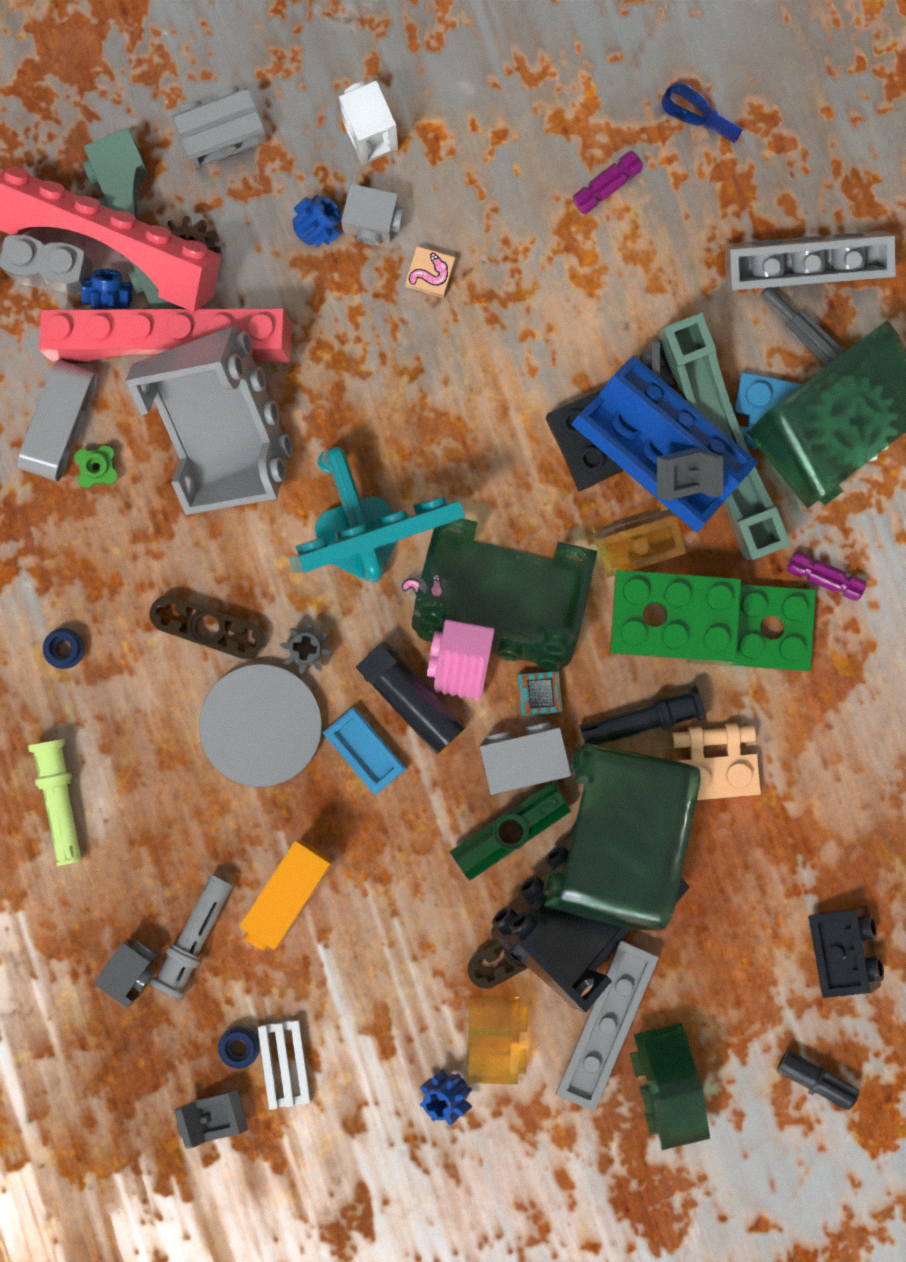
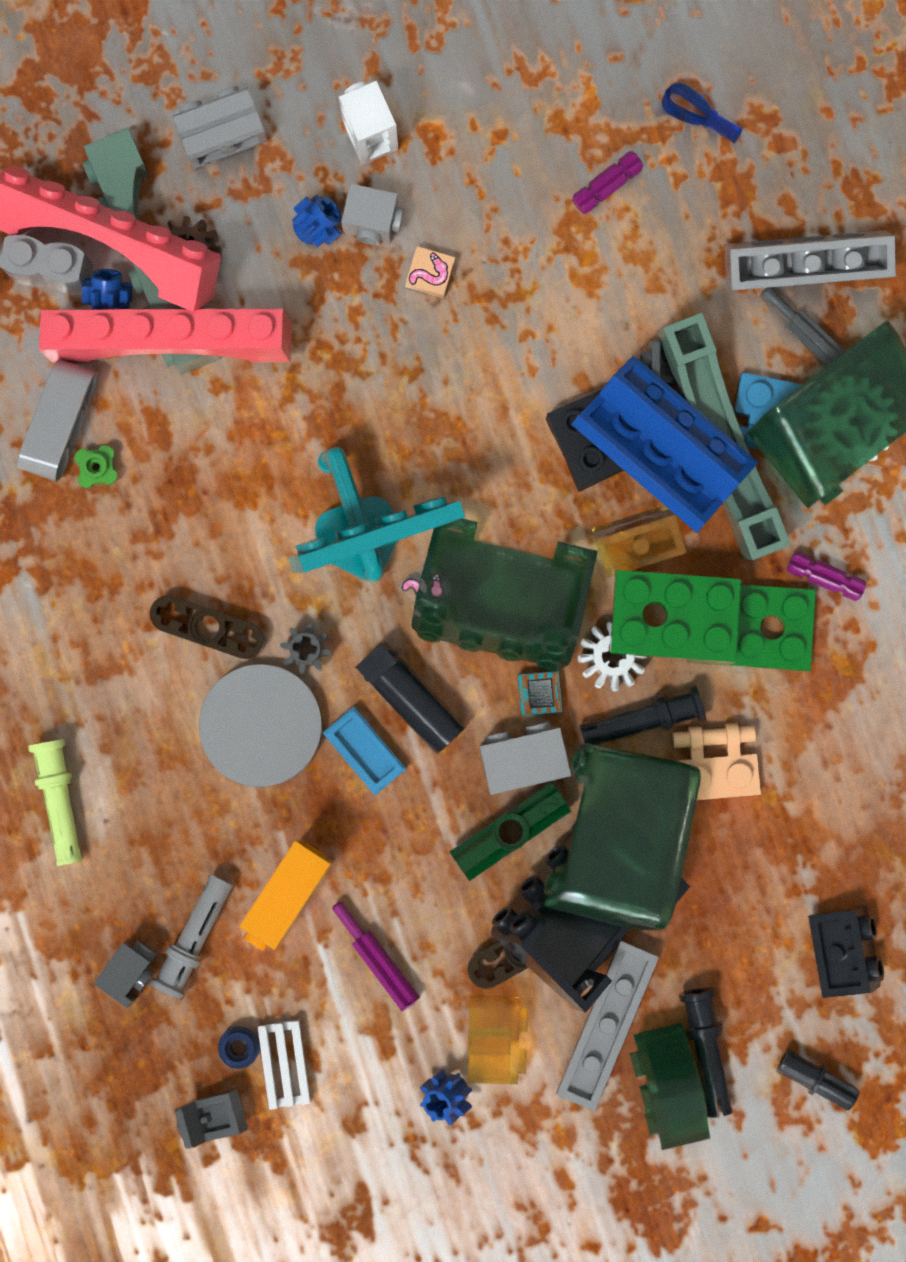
dark blue plate [43,628,85,669] -> none
light grey windscreen [125,325,293,515] -> none
bright pink brick [427,619,495,701] -> none
dark grey bracket [657,447,724,501] -> none
none -> magenta axle [332,902,420,1012]
none -> white gear [577,622,647,692]
none -> black pin [679,987,733,1118]

